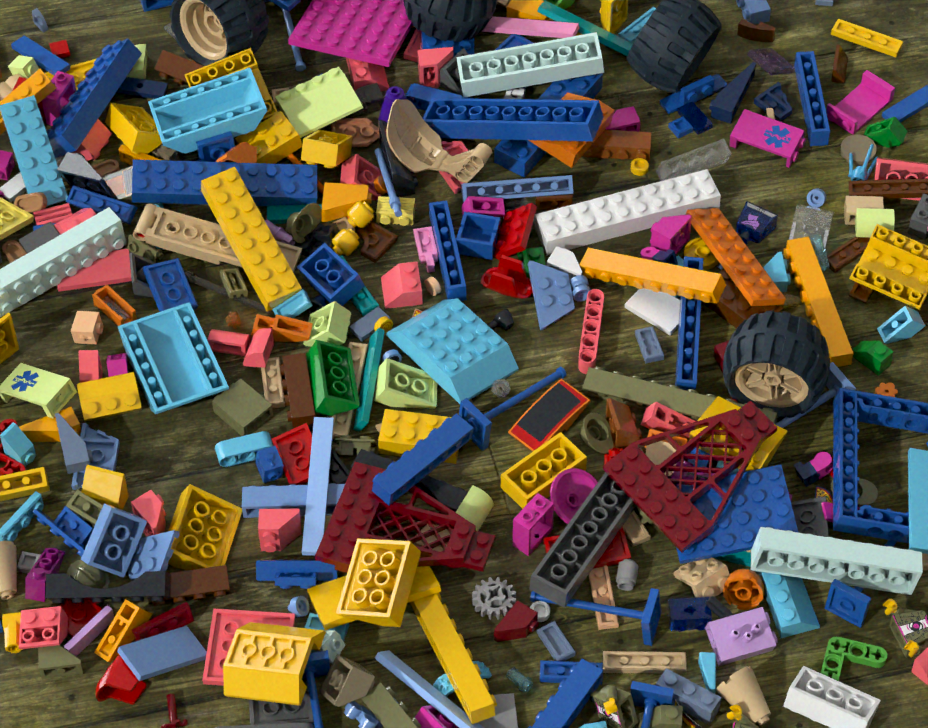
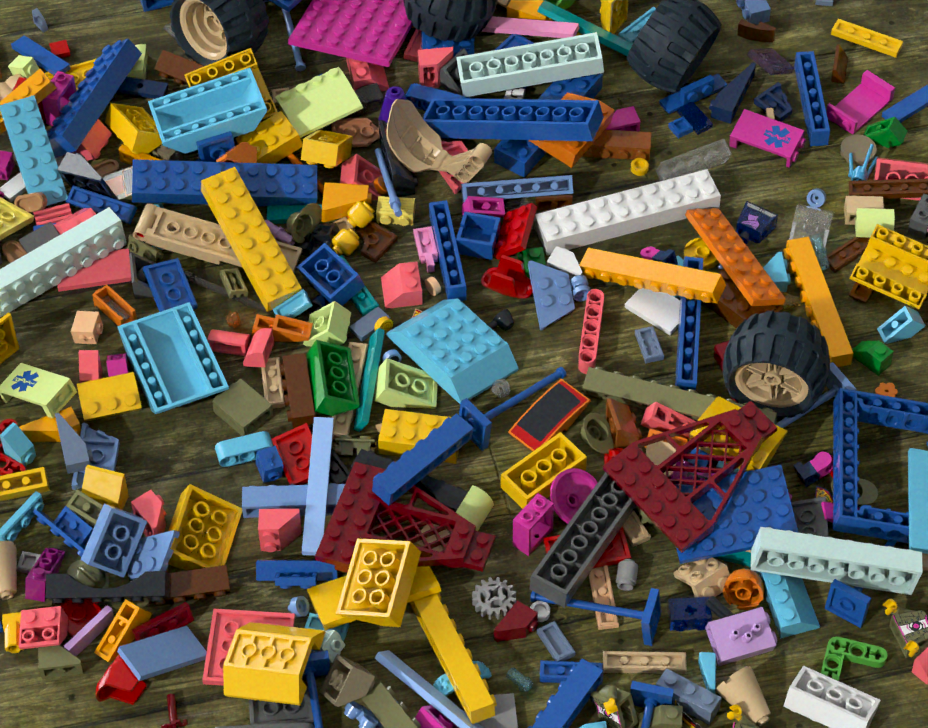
dark pink slope [650,214,692,254] -> none

